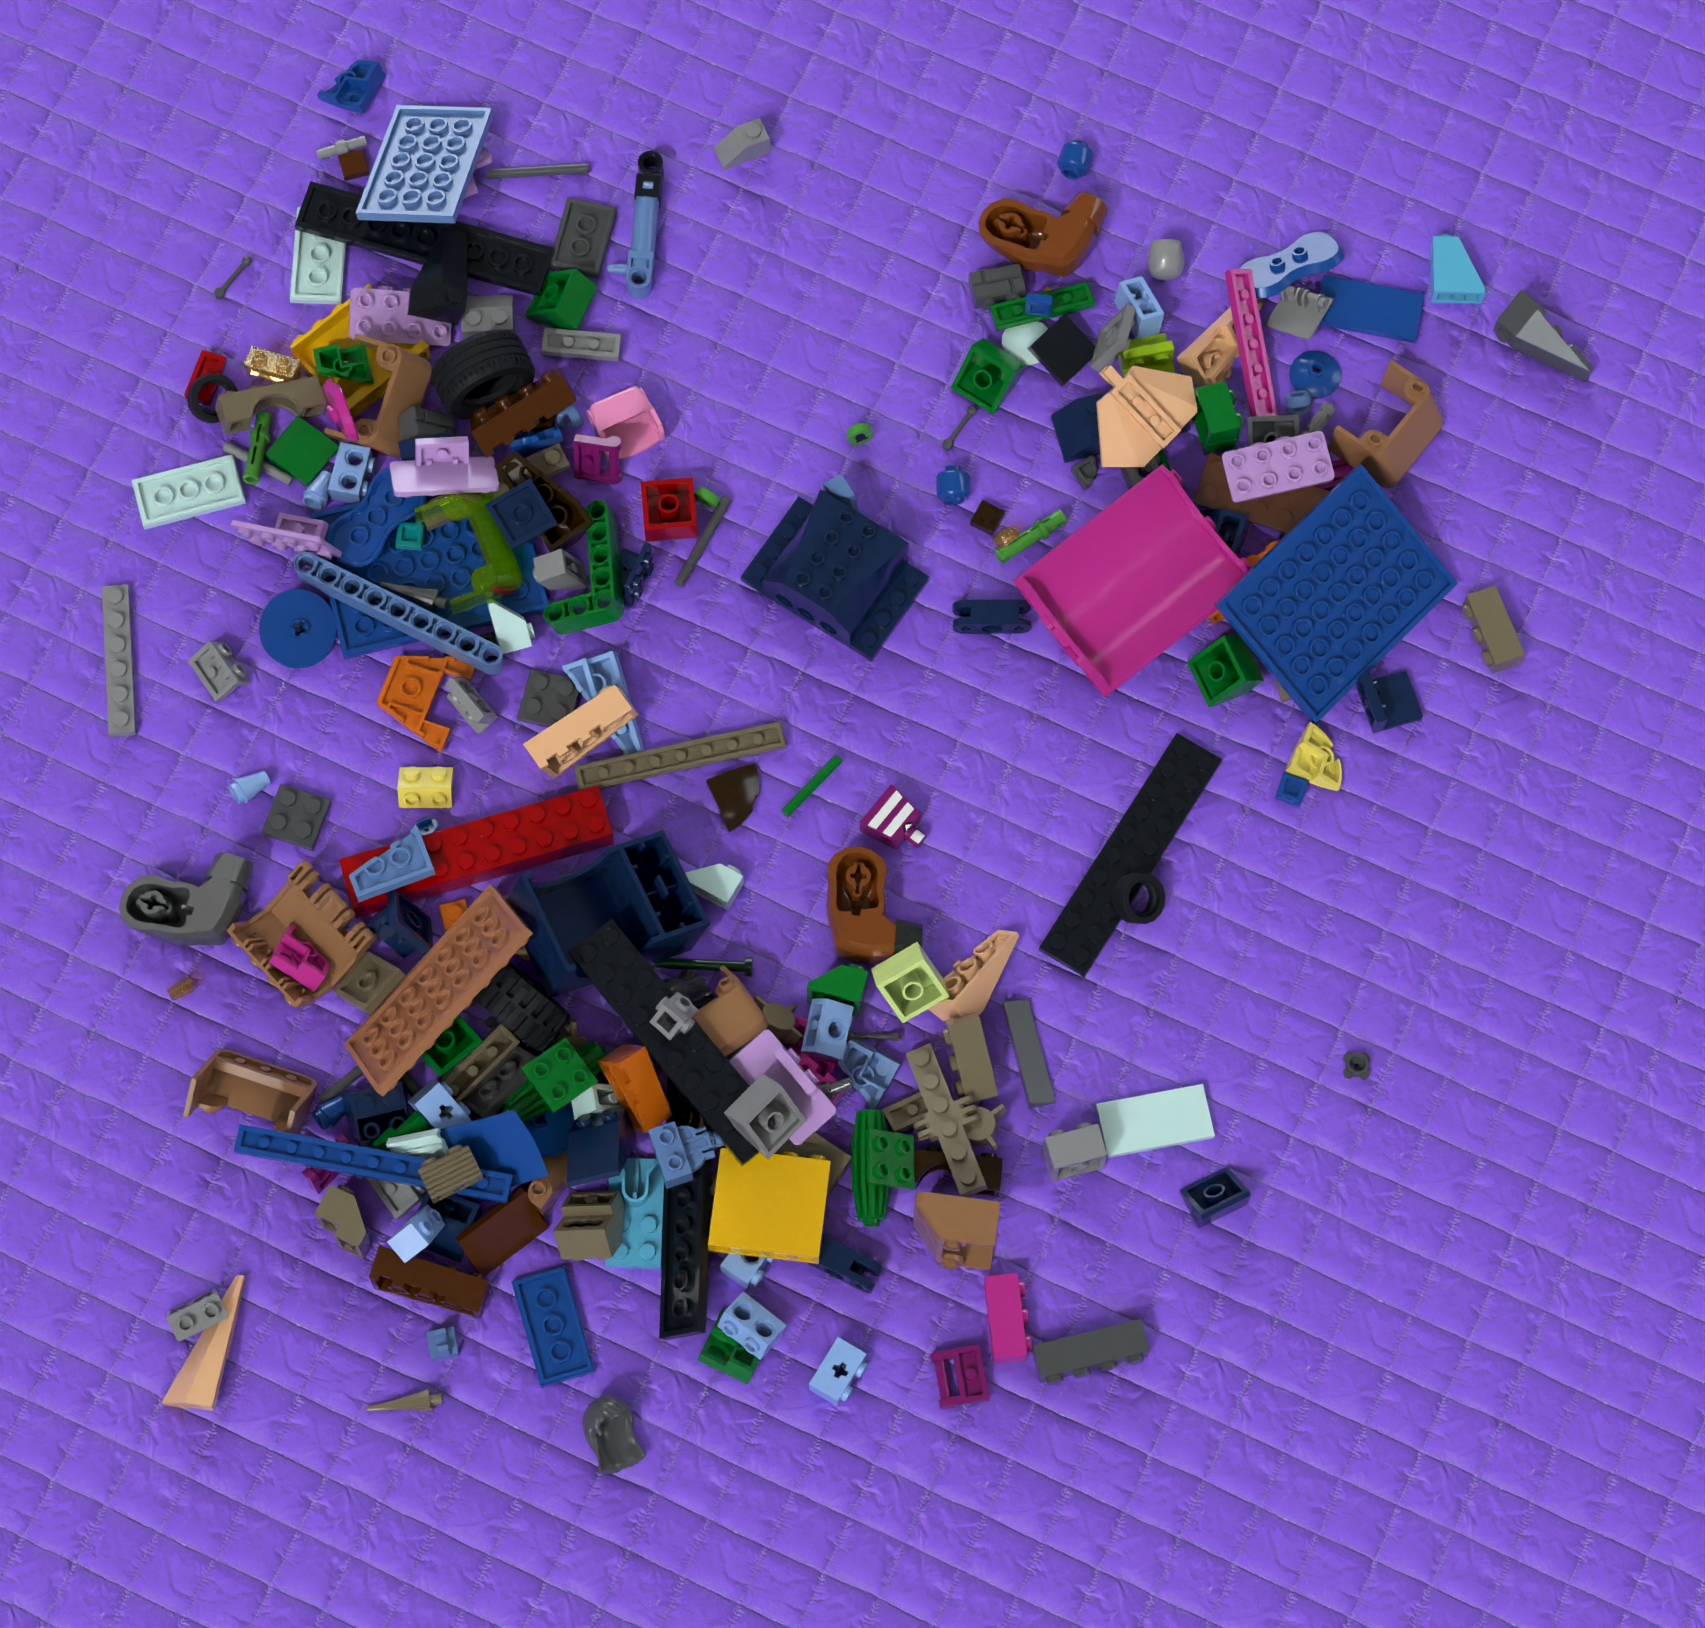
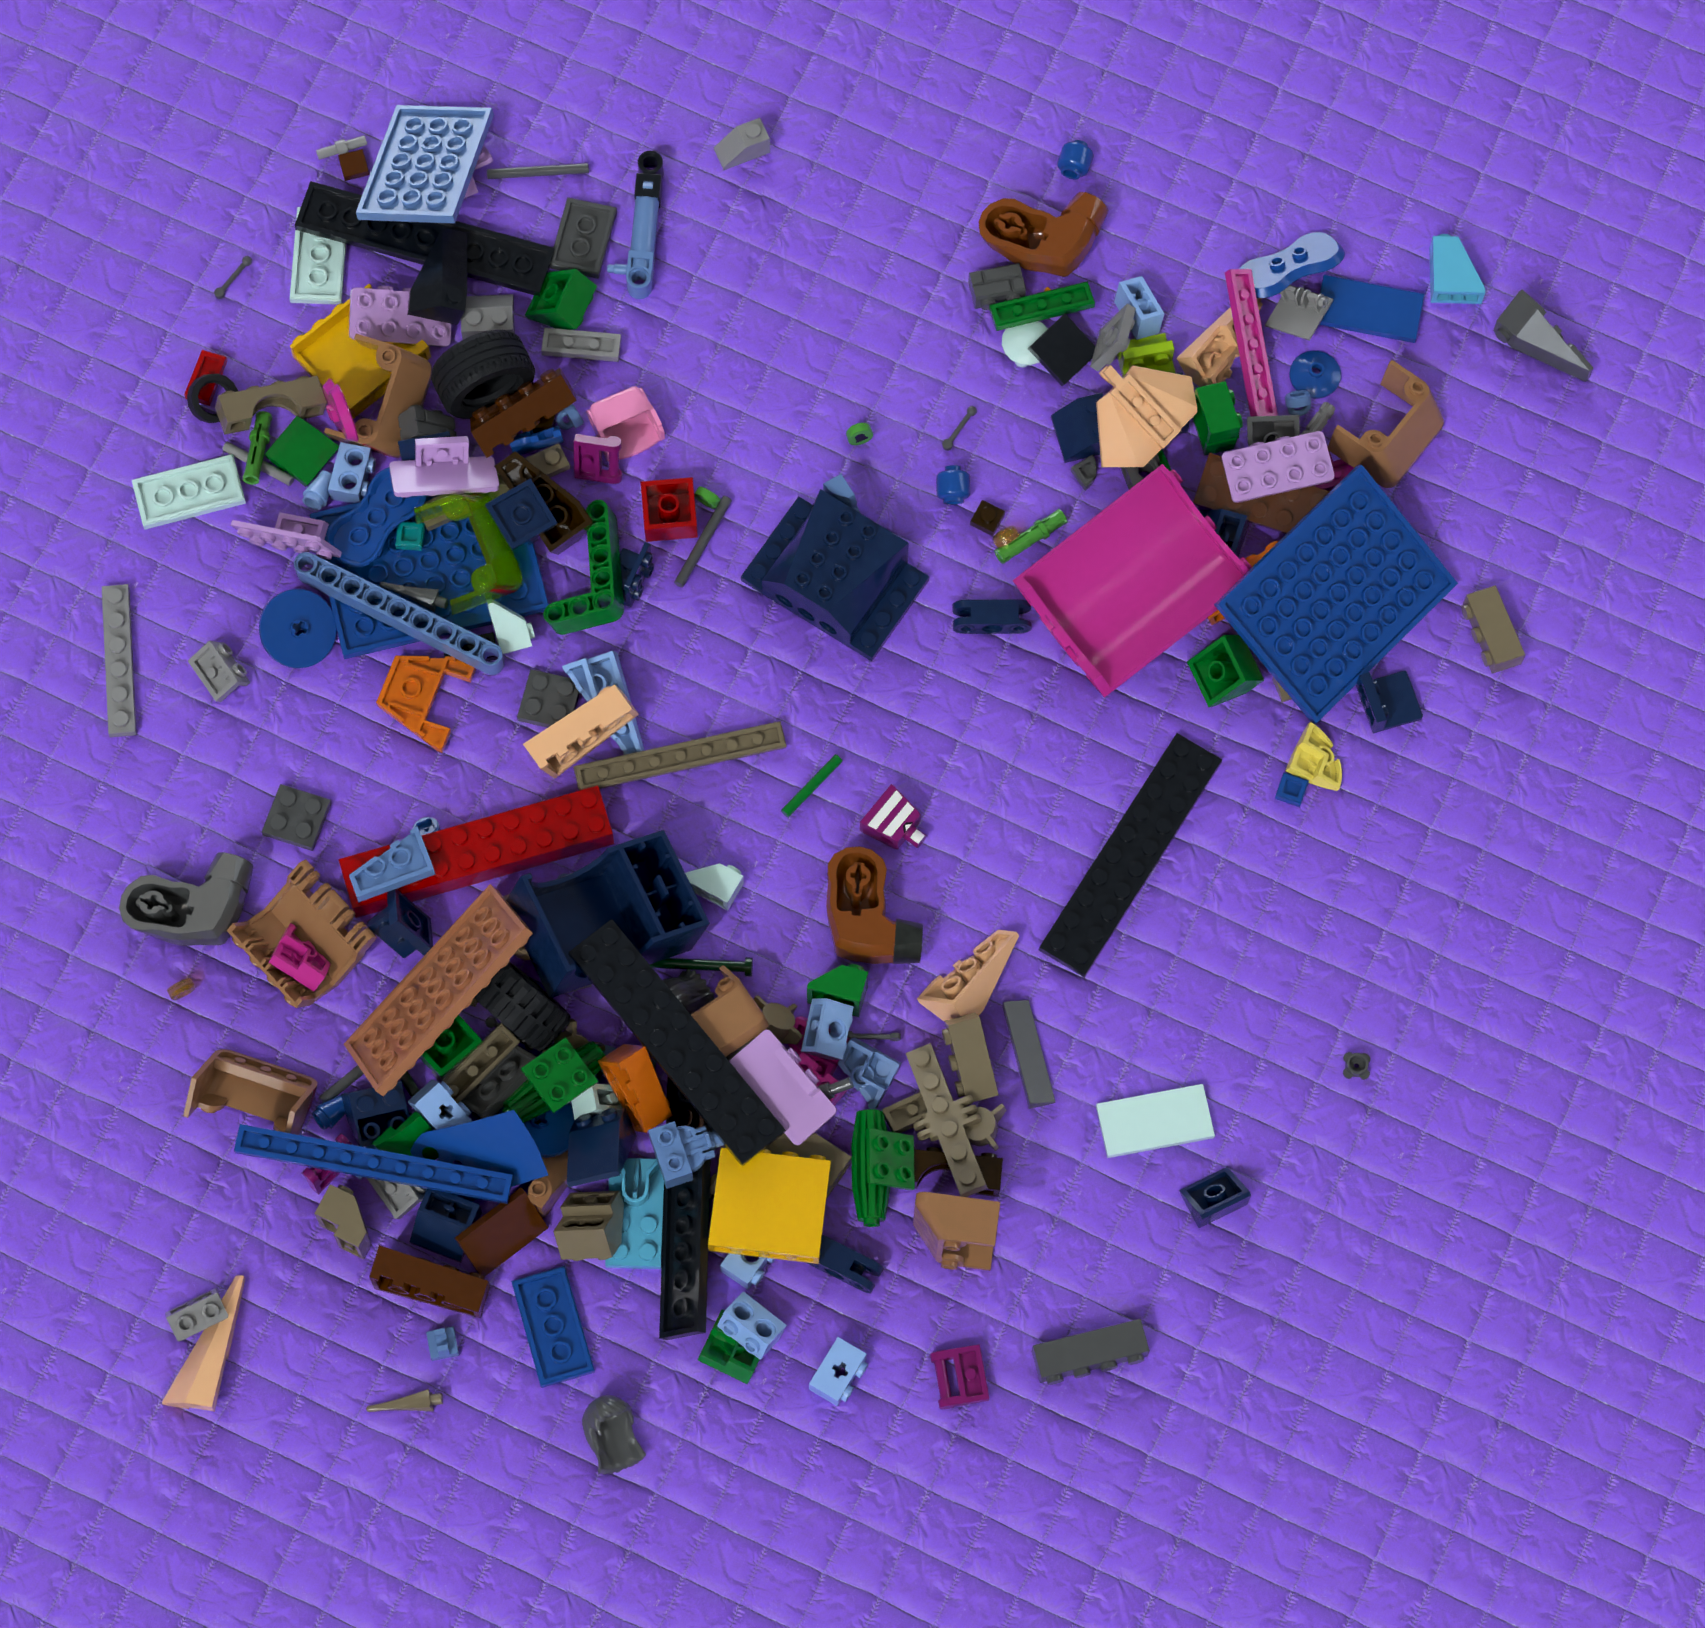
light blue cone [228,771,271,804] -> none
clear yellow bracket [243,346,301,382] -> none
green slope [313,344,373,384] -> none
blue slope [317,60,386,114] -> none
dark tan plate [333,951,405,1016] -> none
light aqua plate [386,1128,449,1160] -> none
light blue brick [387,1204,445,1263] -> none
light yellow bracket [397,766,454,808] -> none
dark tan brick [417,1145,484,1204] -> none
orange plate [439,899,467,933] -> none
light grey bracket [445,677,498,734] -> none
light grey slope [533,549,588,590] -> none
light grey brick [650,992,699,1040] -> none
dark brown brick [706,764,760,832] -> none
light grey slope [724,1074,807,1159] -> none
yellowish green brick [871,942,949,1023] -> none
green slope [950,338,1026,414] -> none
dark pink brick [984,1273,1032,1364] -> none
blue tile [1025,293,1053,316] -> none
light grey brick [1042,1123,1107,1182] -> none
black tyre [1112,873,1165,924] -> none
light grey helmet [1146,239,1185,280] -> none

